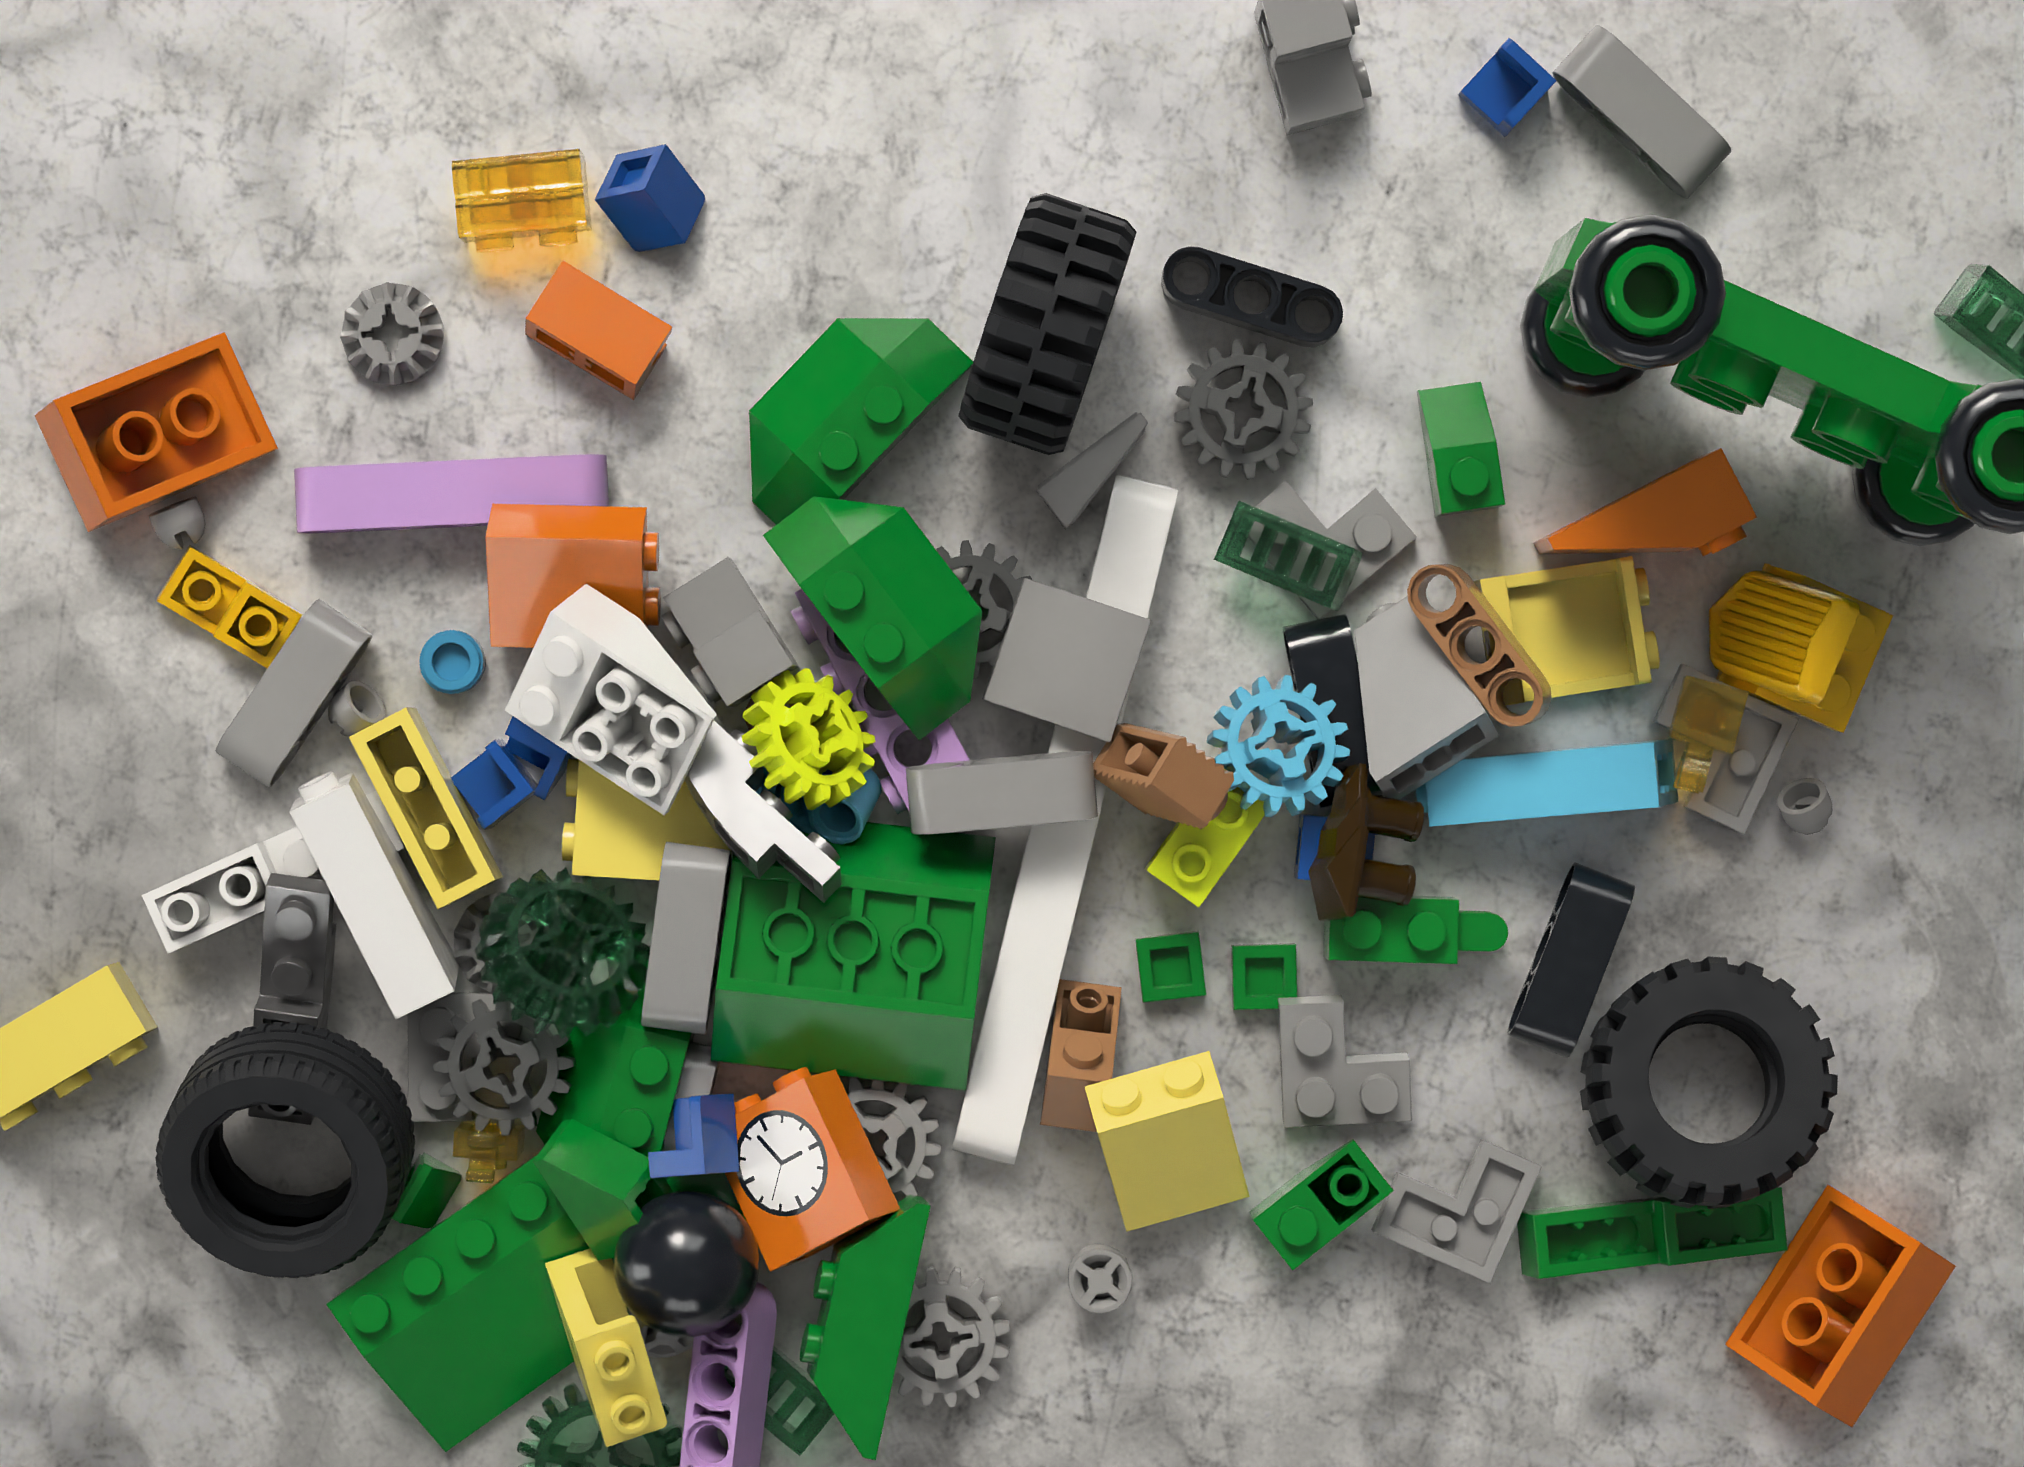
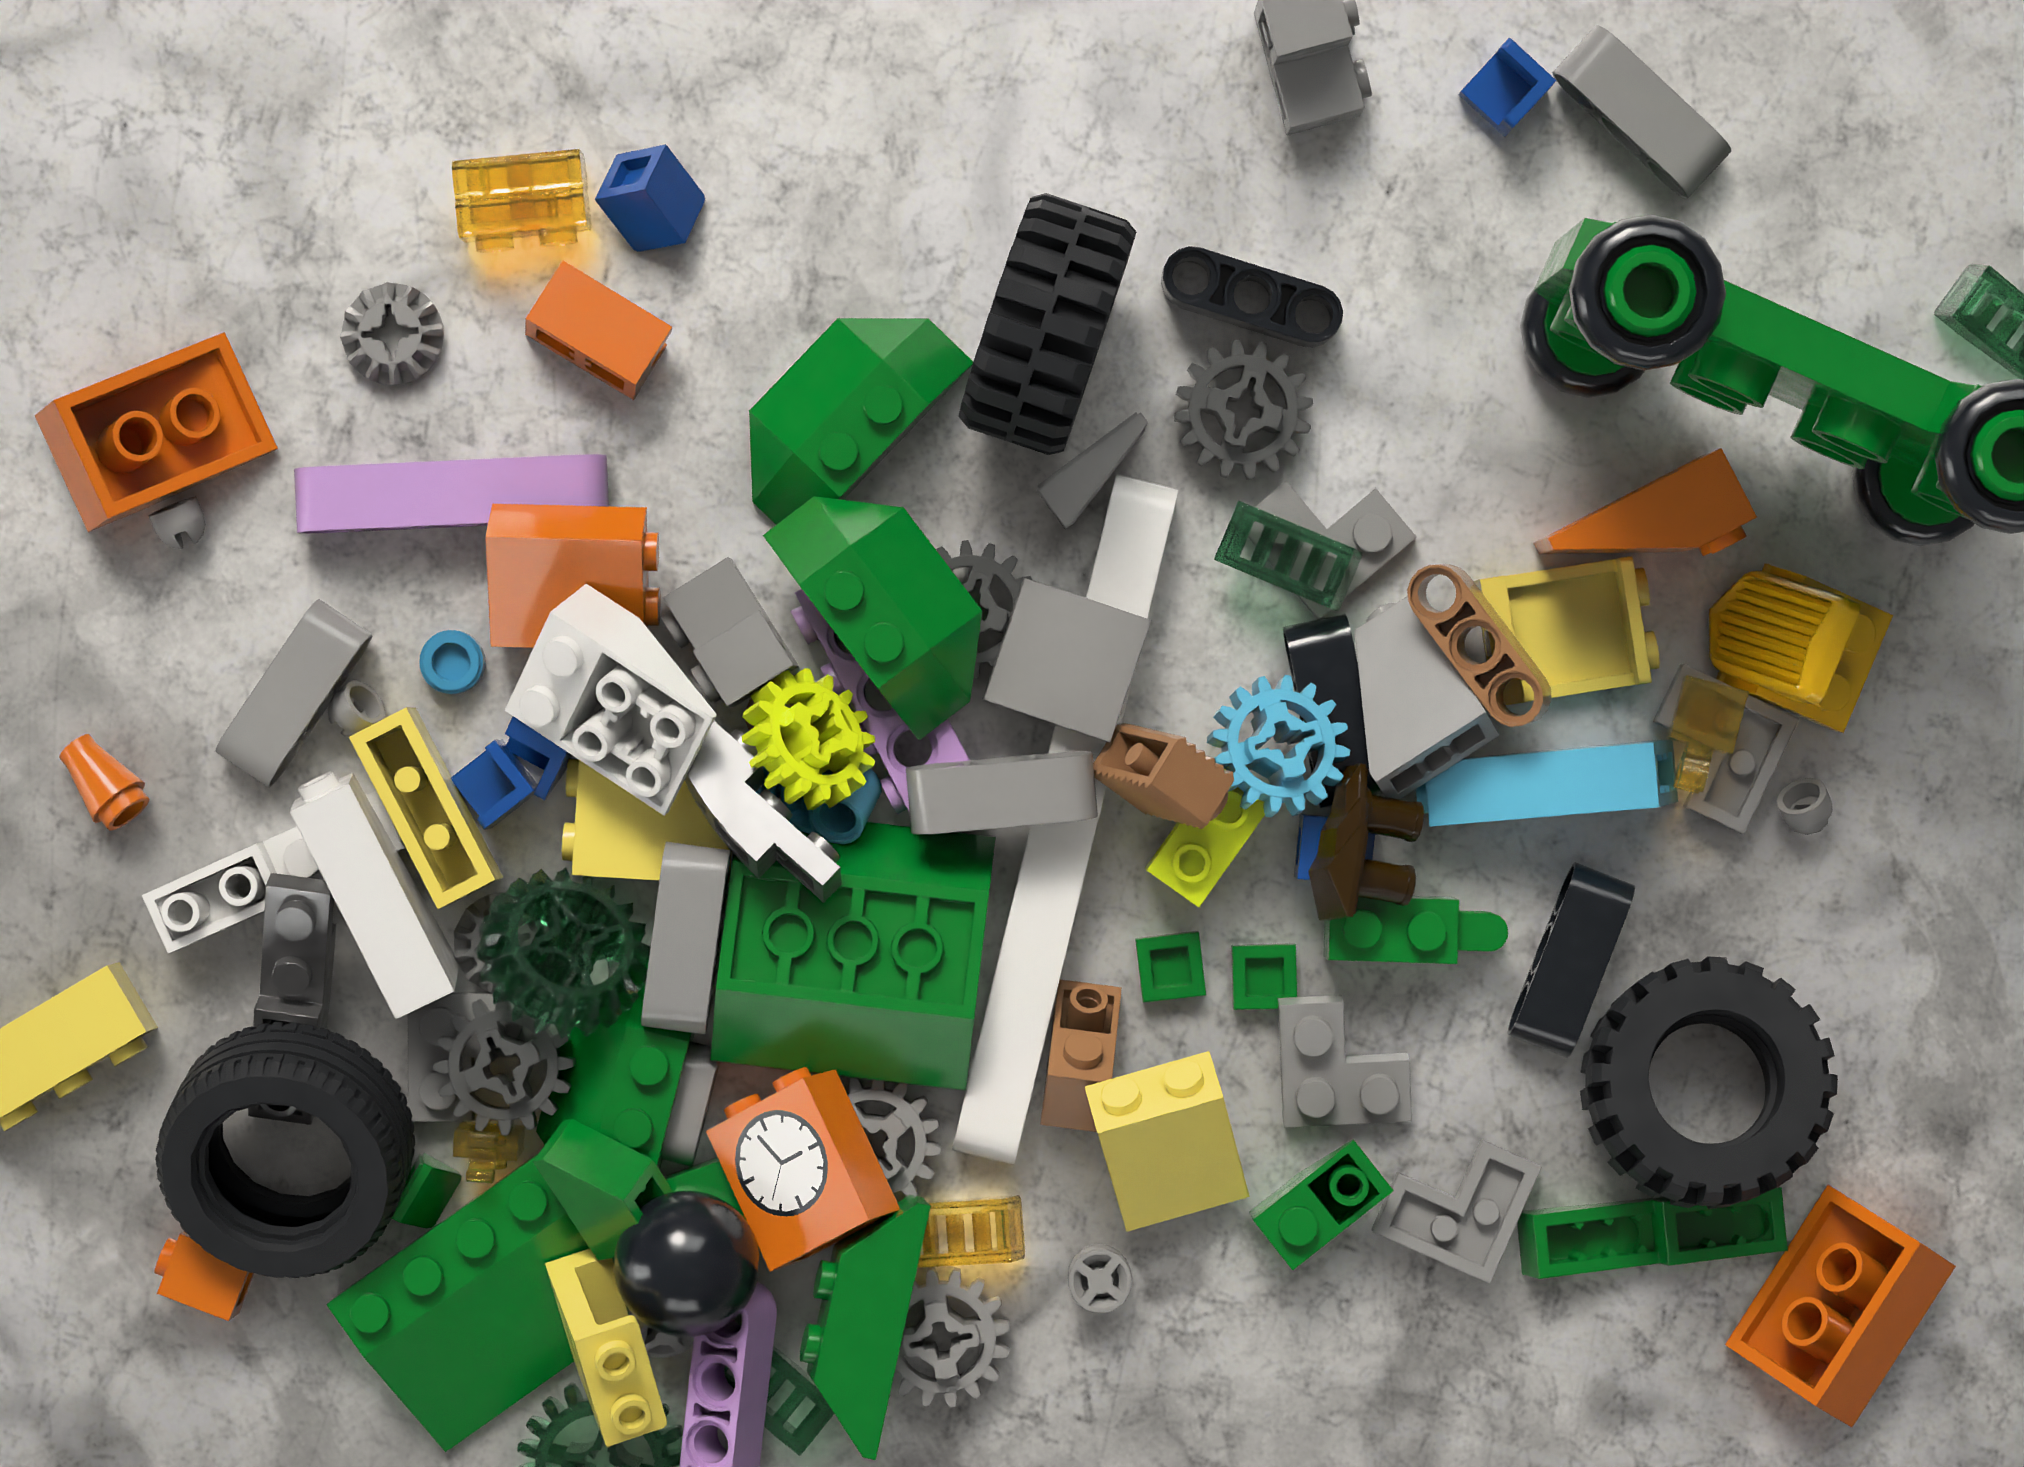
yellow slope [157,545,302,669] -> none
blue panel [648,1094,739,1178] -> none
green slope [1417,382,1505,517] -> none
none -> orange cone [59,734,150,831]
none -> orange brick [154,1231,255,1321]
none -> clear yellow slope [917,1195,1025,1268]

